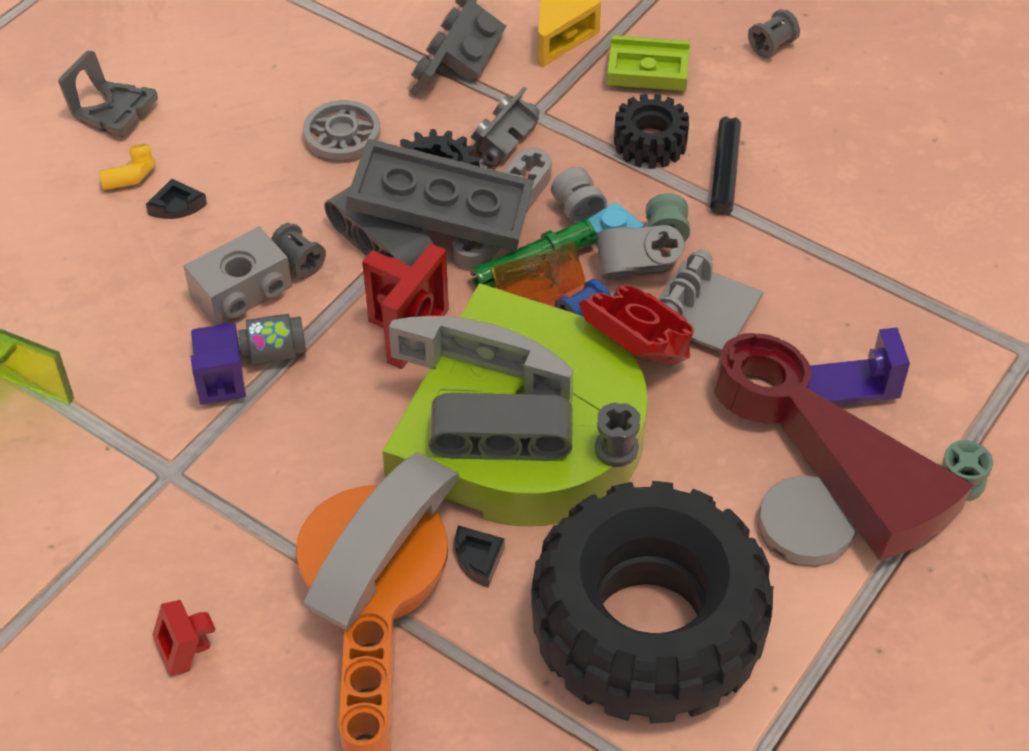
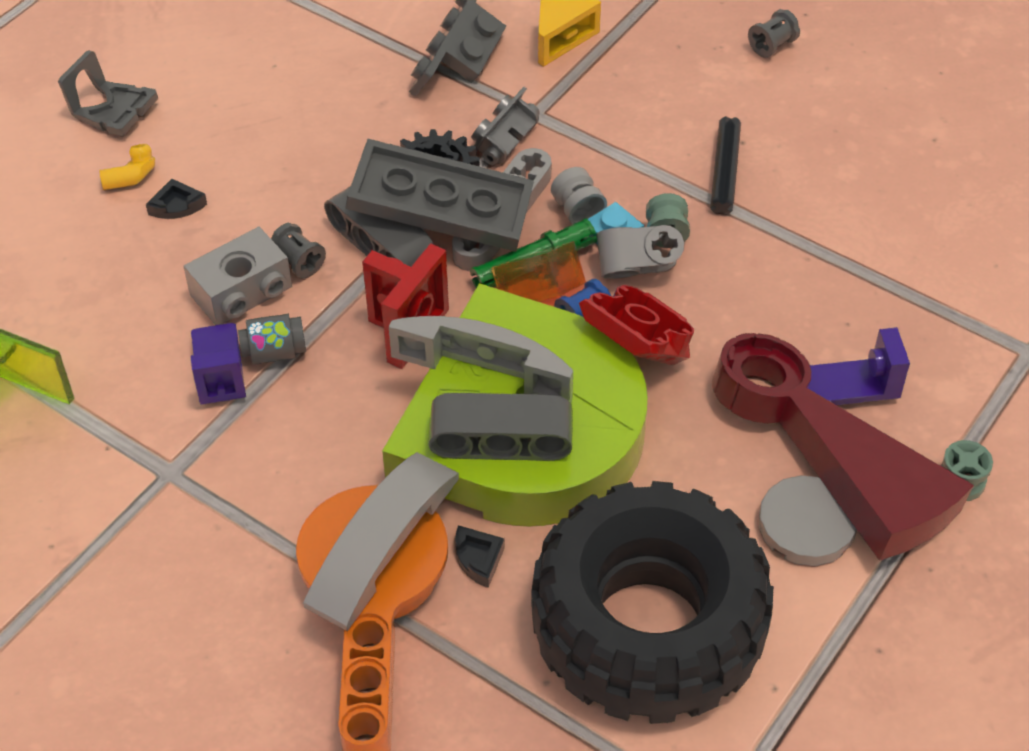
red tile [152,600,216,676] -> none
light grey wheel [303,100,380,161] -> none
dark grey bush [595,403,640,467] -> none
lime plate [607,35,690,91] -> none
black tyre [614,94,689,169] -> none
light grey hinge [658,250,763,352] -> none

